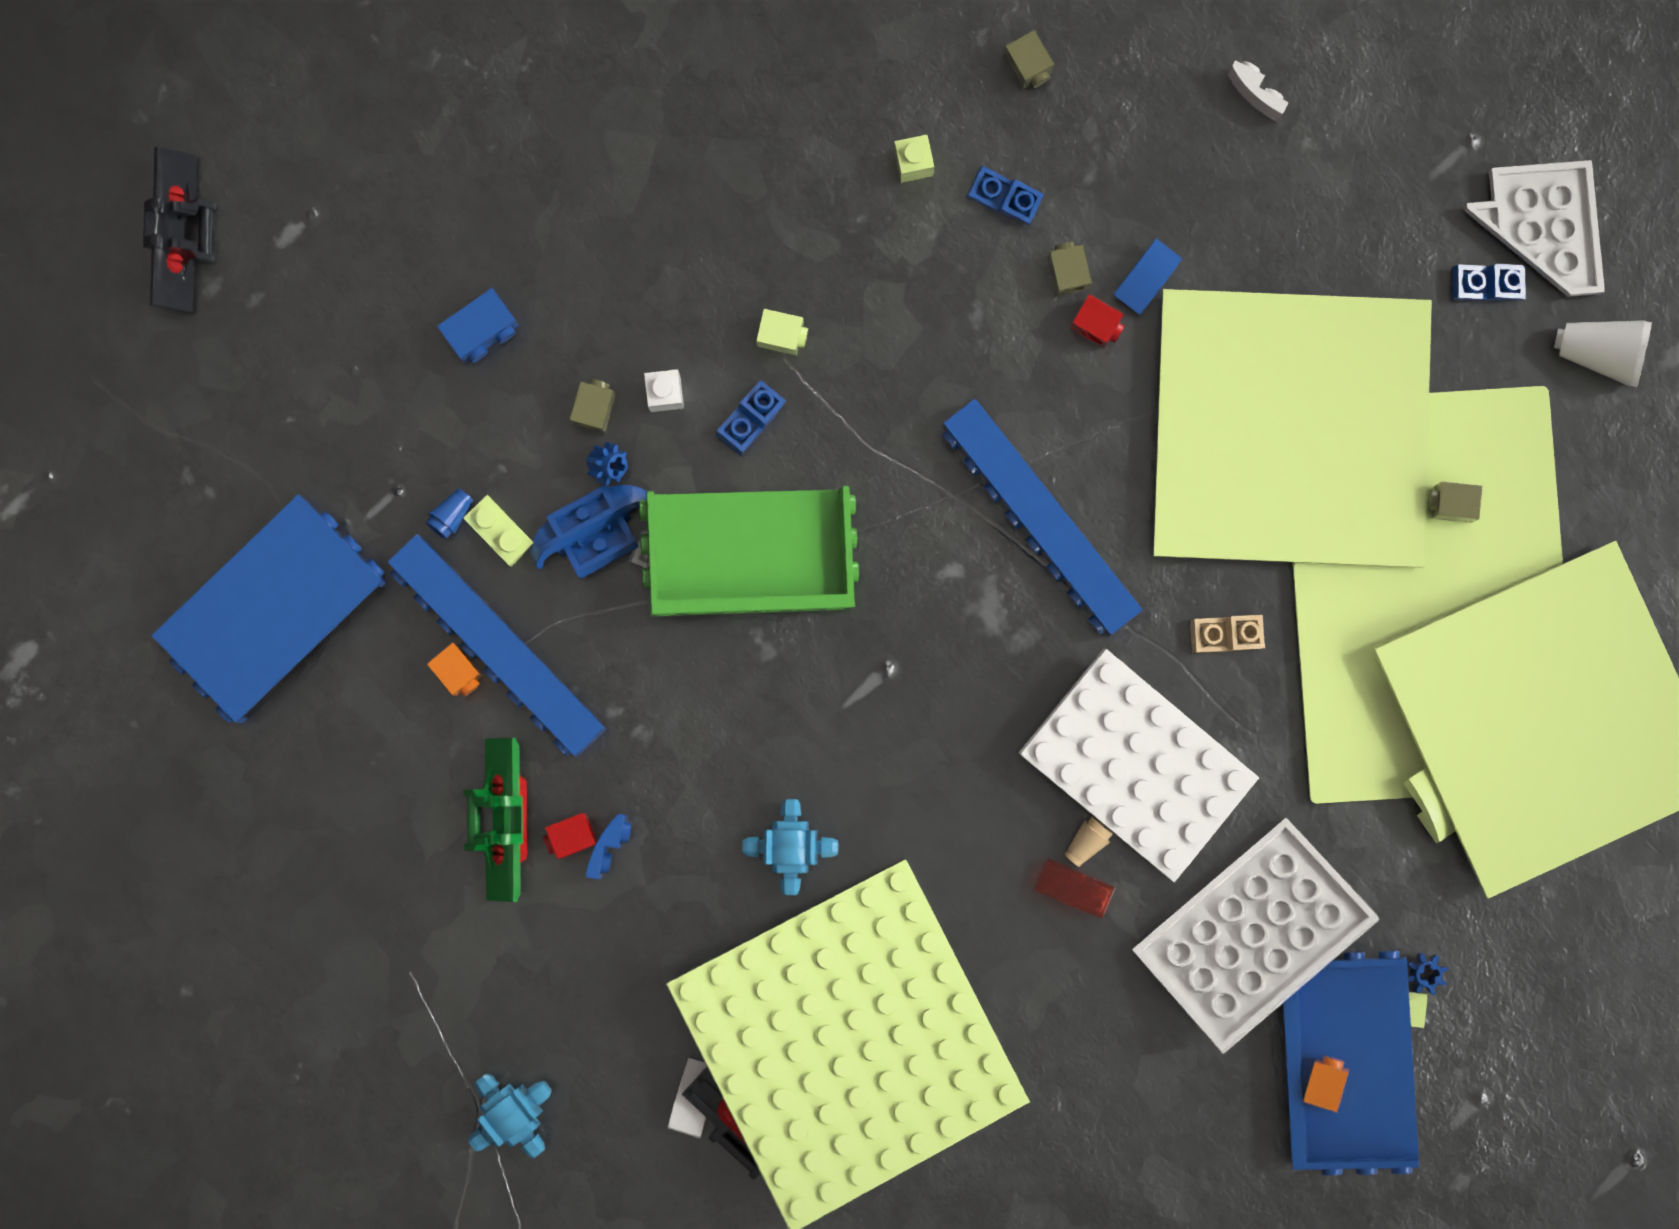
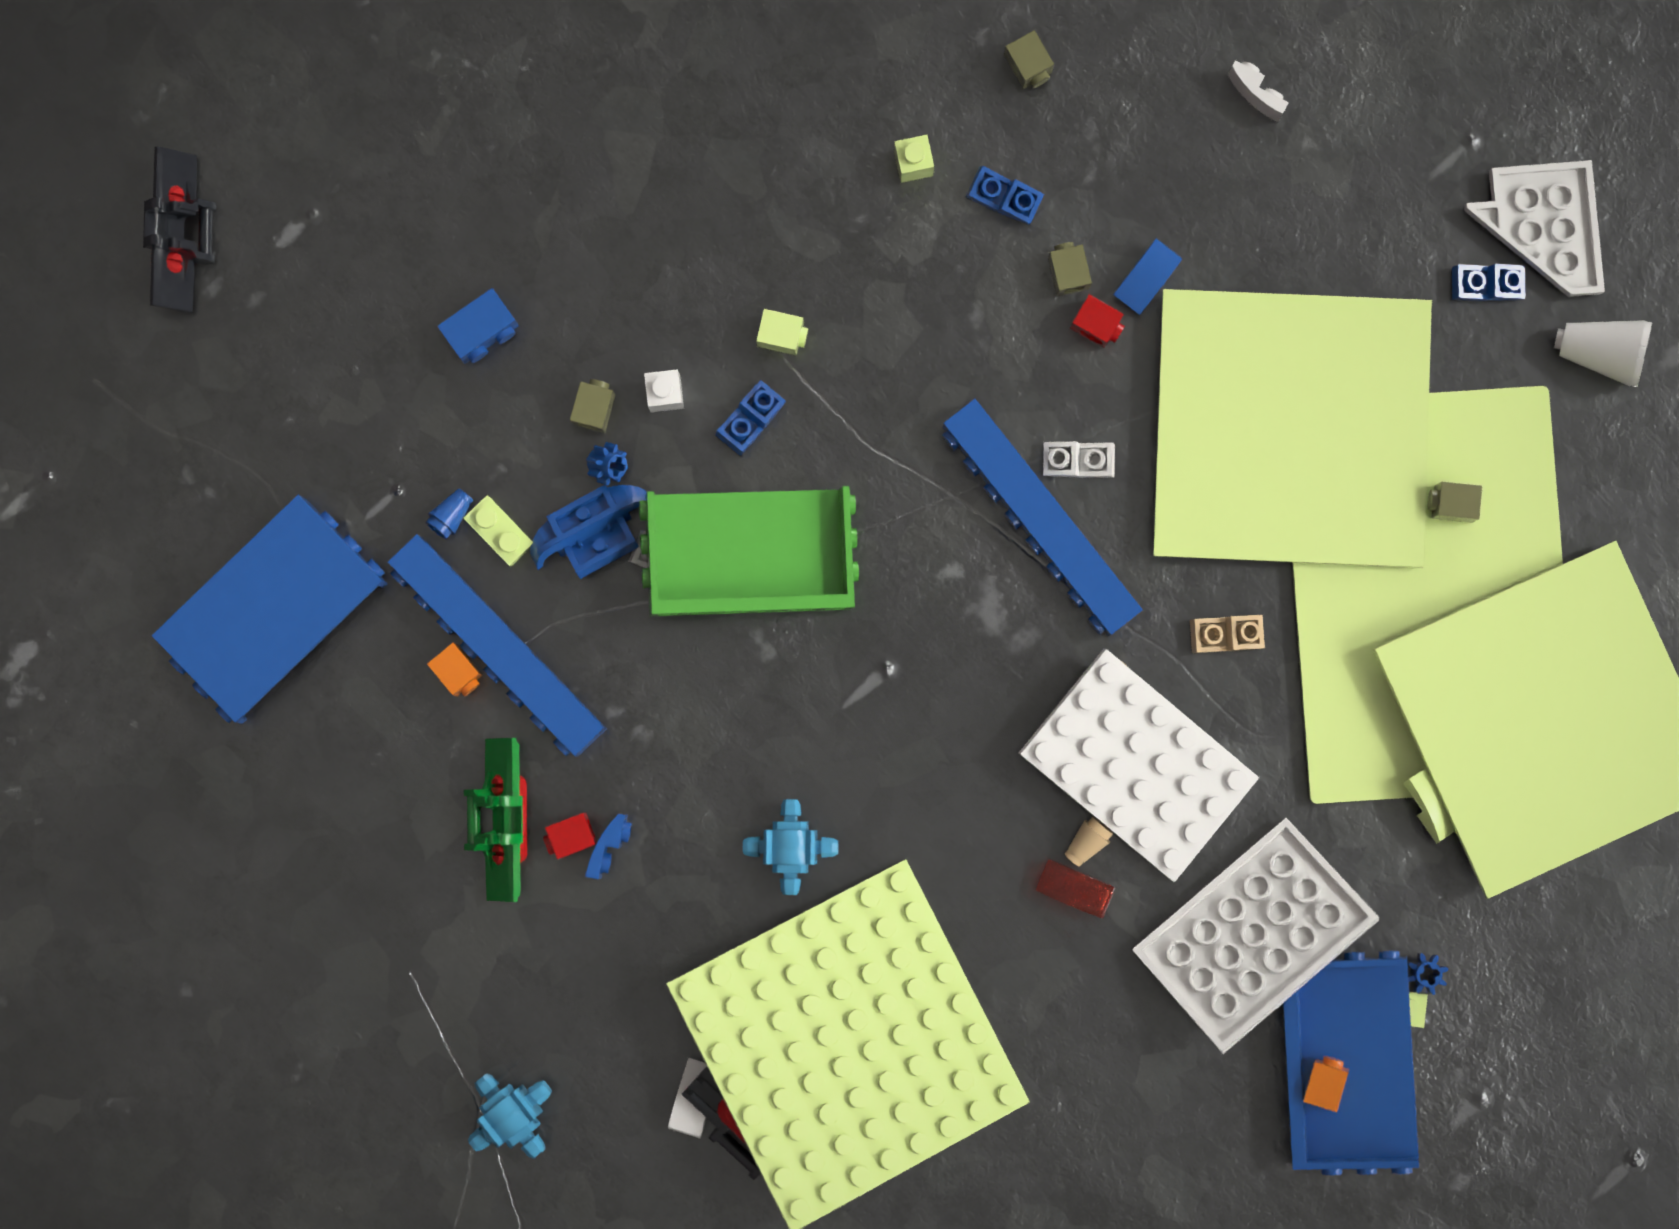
none -> white slope [1043,441,1115,478]

